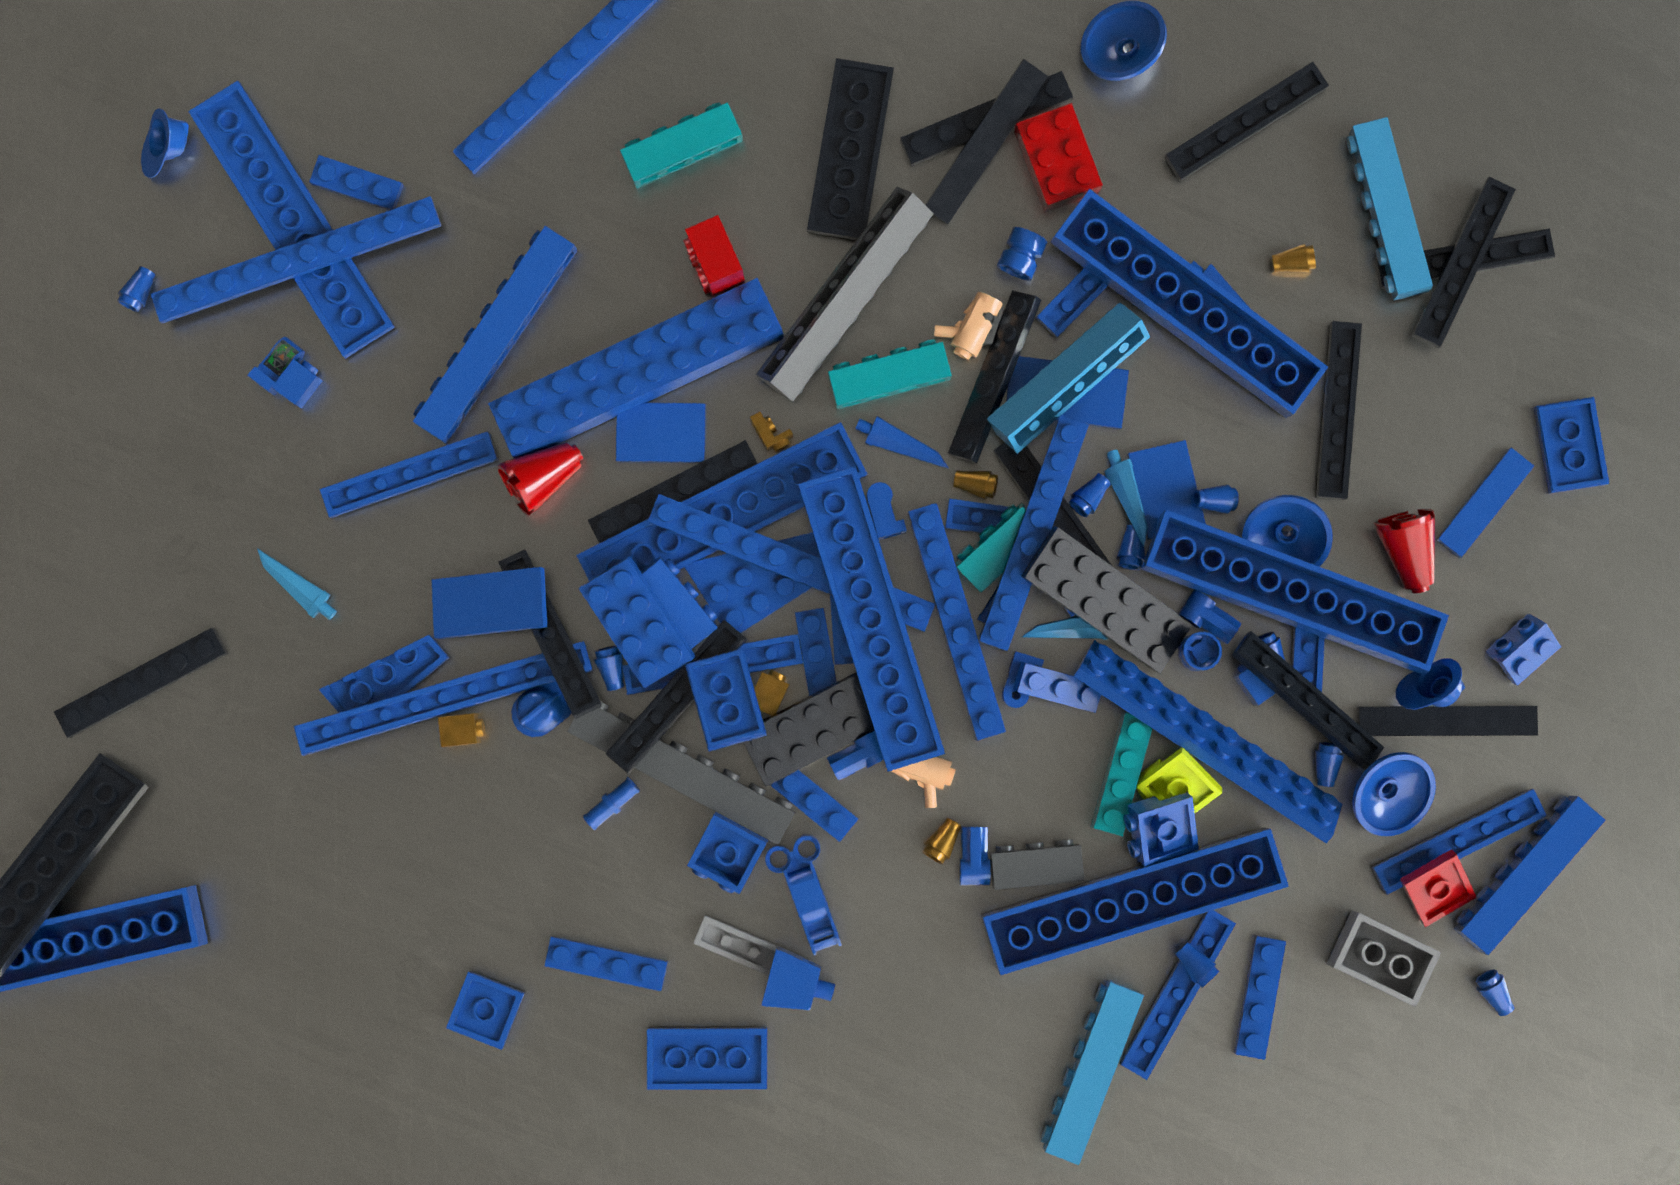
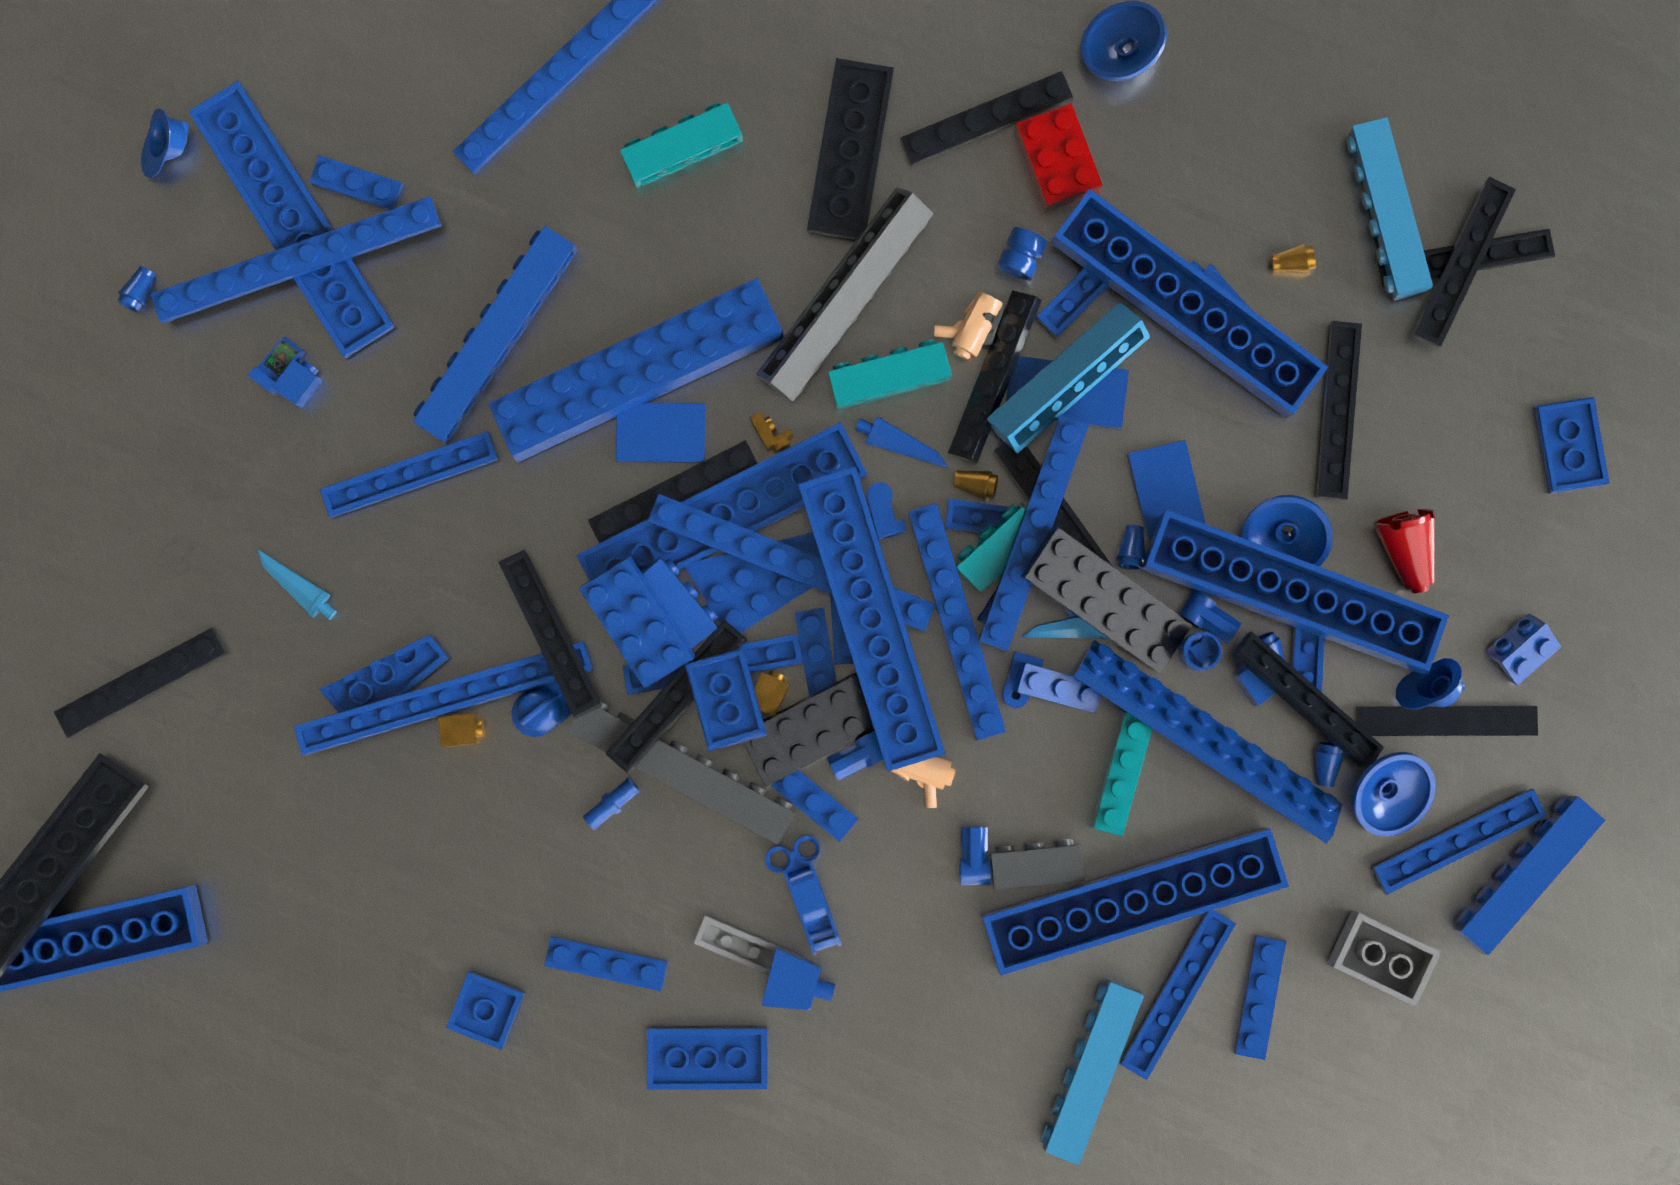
blue tile [432,567,547,639] -> none
red cone [498,442,583,516] -> none
blue cone [593,645,624,691] -> none
red brick [683,215,745,298] -> none
blue plate [687,812,768,894] -> none
pearl gold cone [922,818,962,864] -> none
black tile [925,59,1048,224] -> none
blue cone [1069,473,1111,517] -> none
dark azure bar [1104,450,1148,546] -> none
blue plate [1124,792,1199,867] -> none
neon yellow plate [1136,747,1222,813] -> none
black plate [1164,62,1329,181] -> none
blue cone [1175,943,1220,988] -> none
blue cone [1192,484,1239,514] -> none
red plate [1400,849,1477,927] -> none
blue tile [1436,447,1534,558] -> none
blue cone [1476,969,1515,1016] -> none

